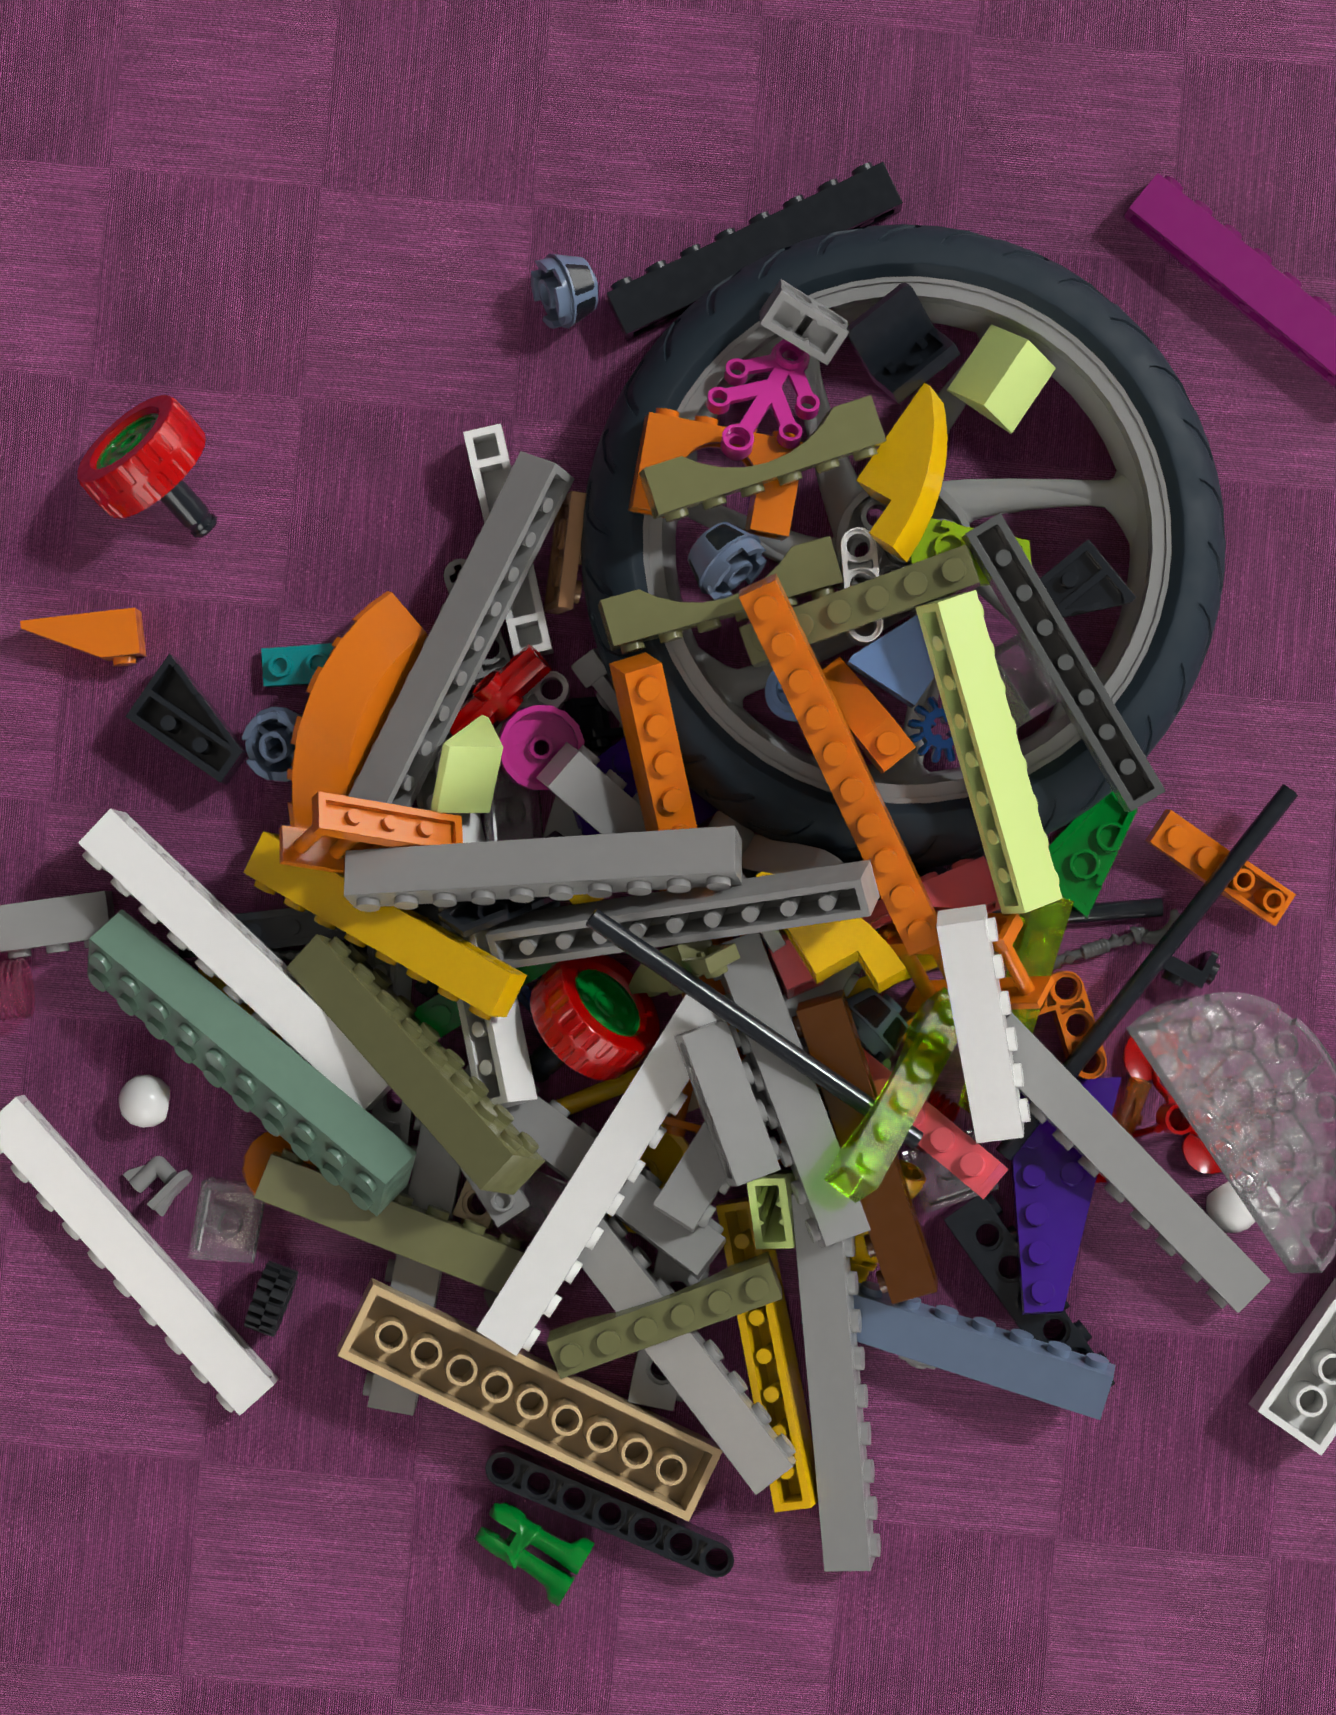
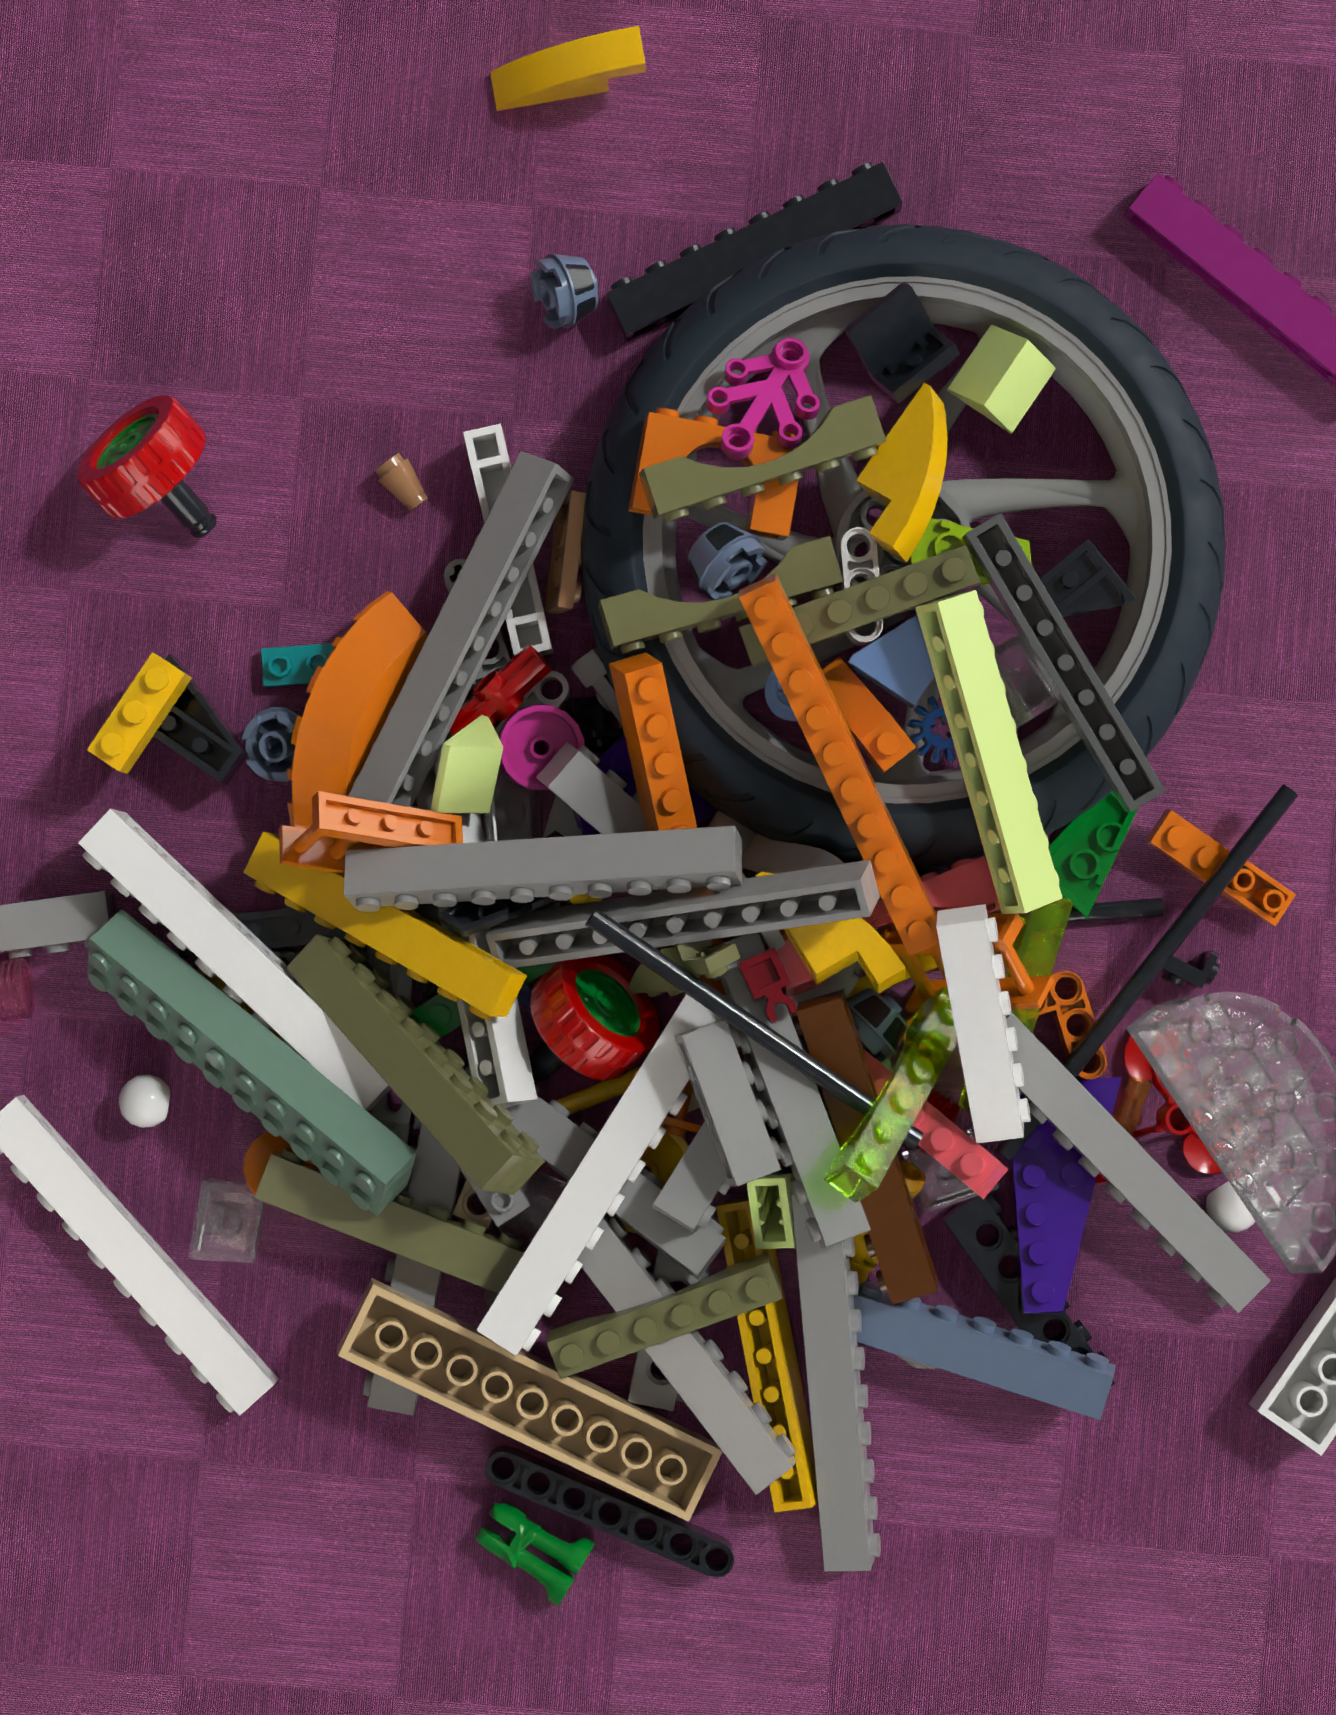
orange slope [20,607,146,666] -> none
light grey piece [123,1156,193,1217] -> none
black tyre [244,1261,299,1337] -> none
light grey brick [759,279,849,365] -> none
dark grey piece [1047,909,1180,970] -> none
none -> yellow brick [87,652,192,774]
none -> medium nougat cone [375,453,428,511]
none -> yellow slope [490,26,646,111]
none -> dark red plate [737,947,796,1024]

